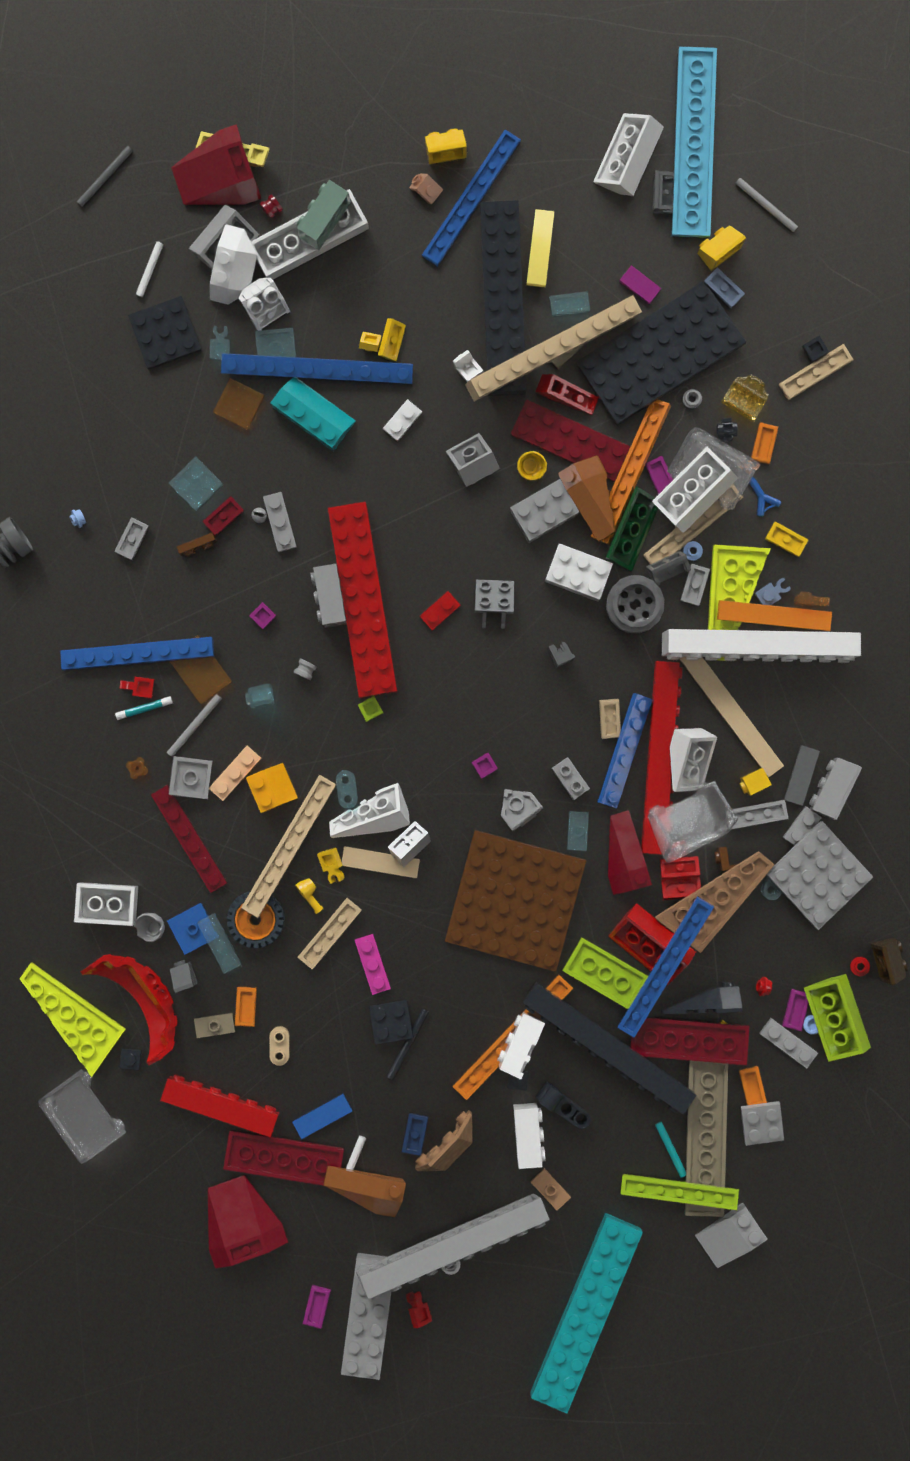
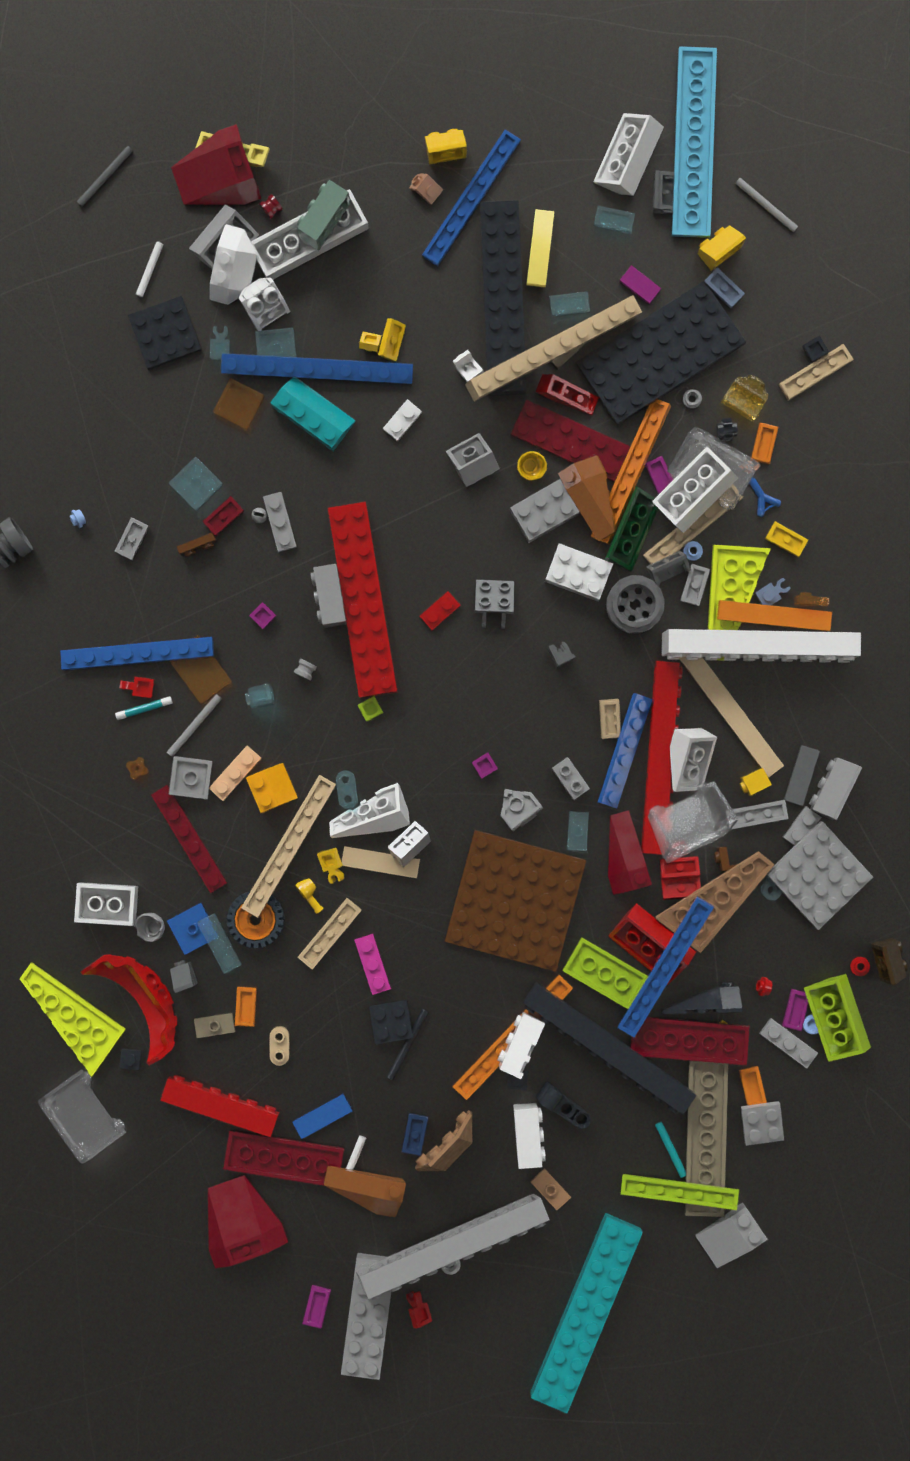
none -> clear light blue plate [594,206,635,234]

